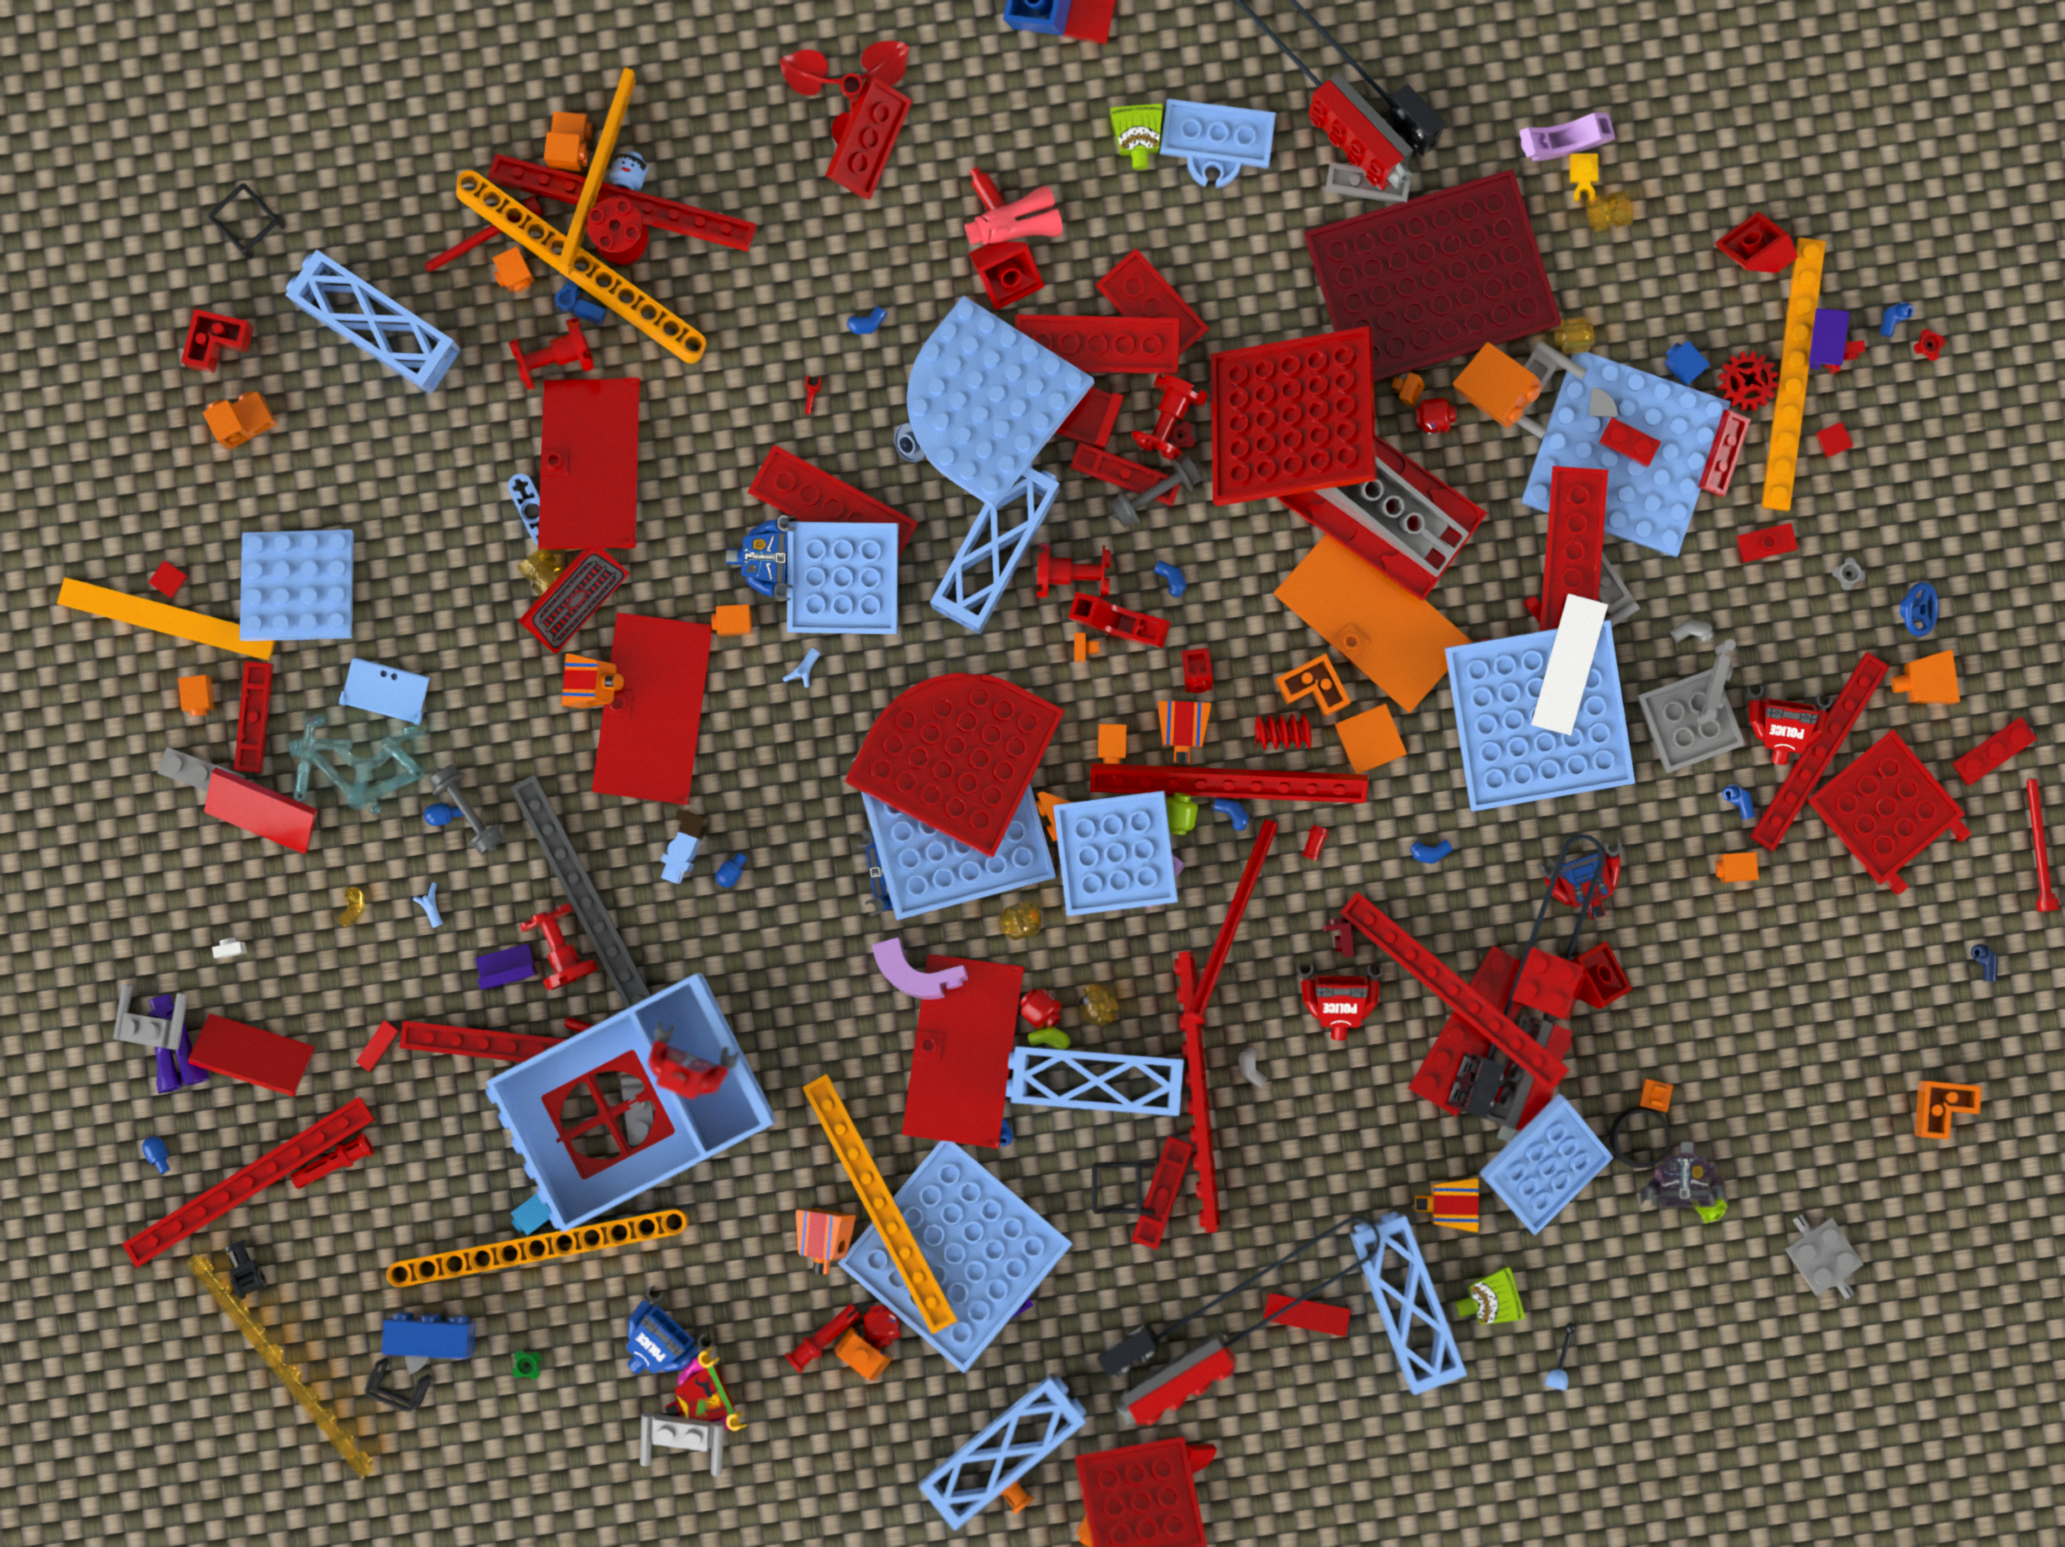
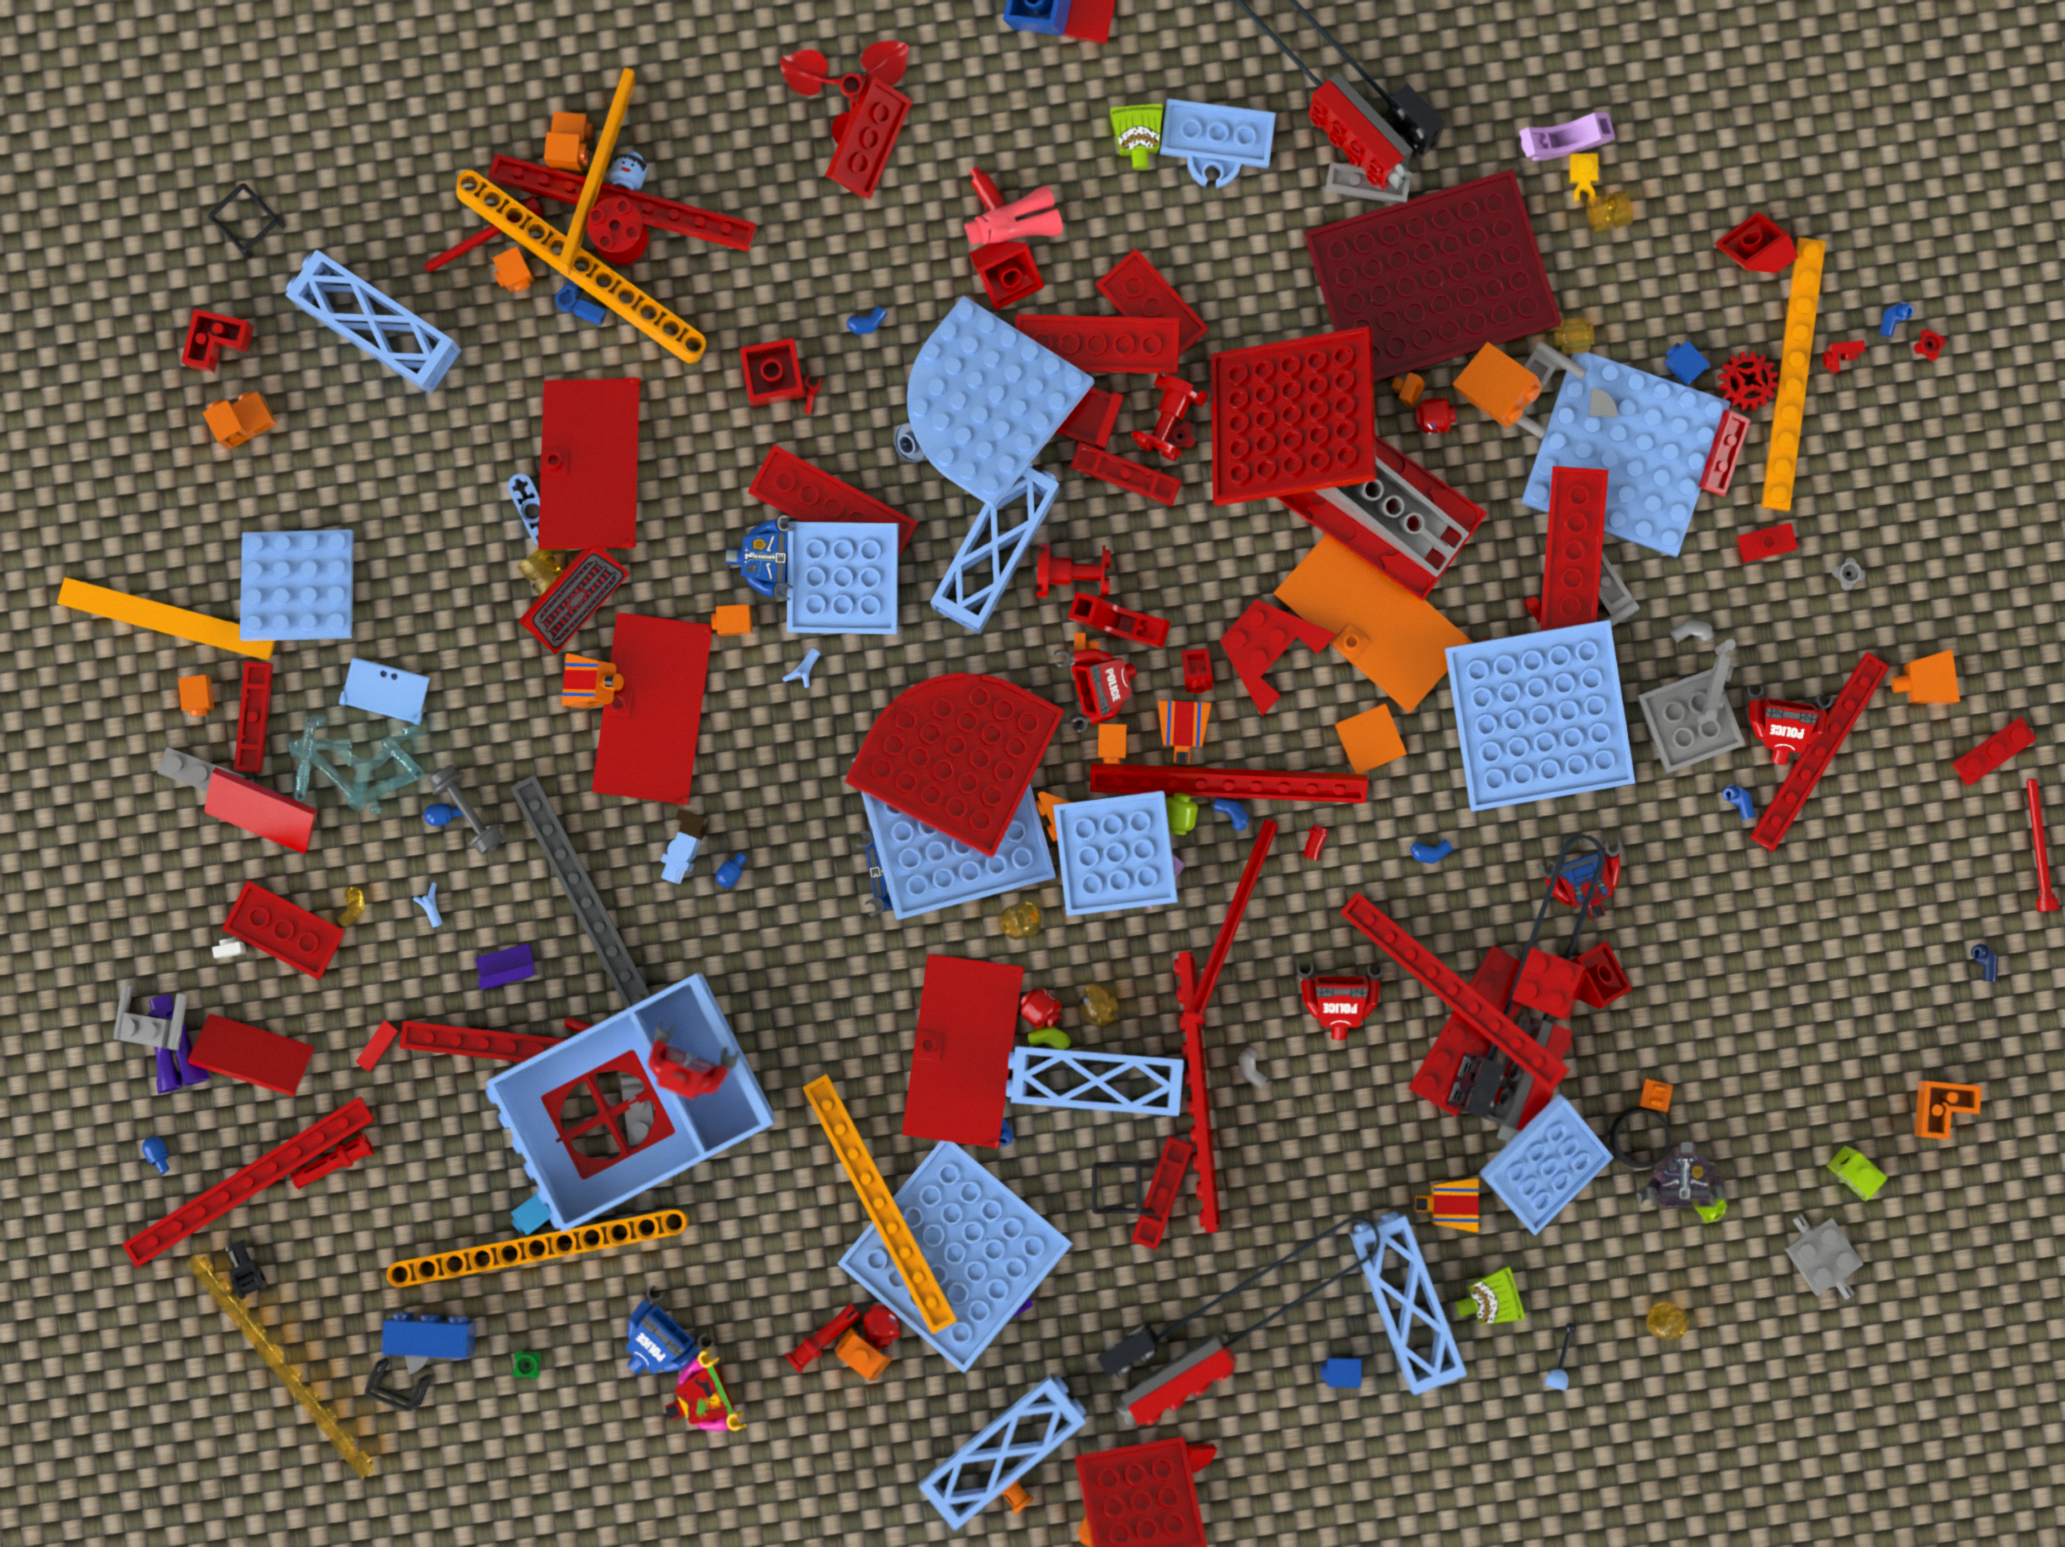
red tile [148,560,188,599] -> none
red piece [509,317,595,390] -> none
red piece [520,903,598,991] -> none
light grey plate [640,1412,724,1476] -> none
orange torso [796,1208,856,1275] -> none
lavender arch [872,938,969,1000] -> none
dark grey piece [1110,456,1202,527] -> none
blue arm [1153,560,1186,597] -> none
red piece [1254,714,1311,750] -> none
red tile [1263,1292,1351,1337] -> none
orange brick [1275,653,1351,718] -> none
dark red bracket [1322,918,1354,958] -> none
white sticker [1531,594,1608,735] -> none
red plate [1598,417,1661,468] -> none
orange brick [1715,852,1759,883] -> none
red plate [1807,729,1972,895] -> none
dark purple panel [1809,308,1849,370] -> none
red tile [1815,421,1853,458] -> none
blue piece [1900,582,1939,637] -> none
none -> red plate [221,880,347,980]
none -> red brick [739,338,806,407]
none -> red torso [1054,648,1137,733]
none -> red wing [1219,599,1337,716]
none -> blue brick [1320,1356,1362,1388]
none -> clear yellow head [1647,1302,1689,1341]
none -> lime torso [1826,1146,1888,1202]

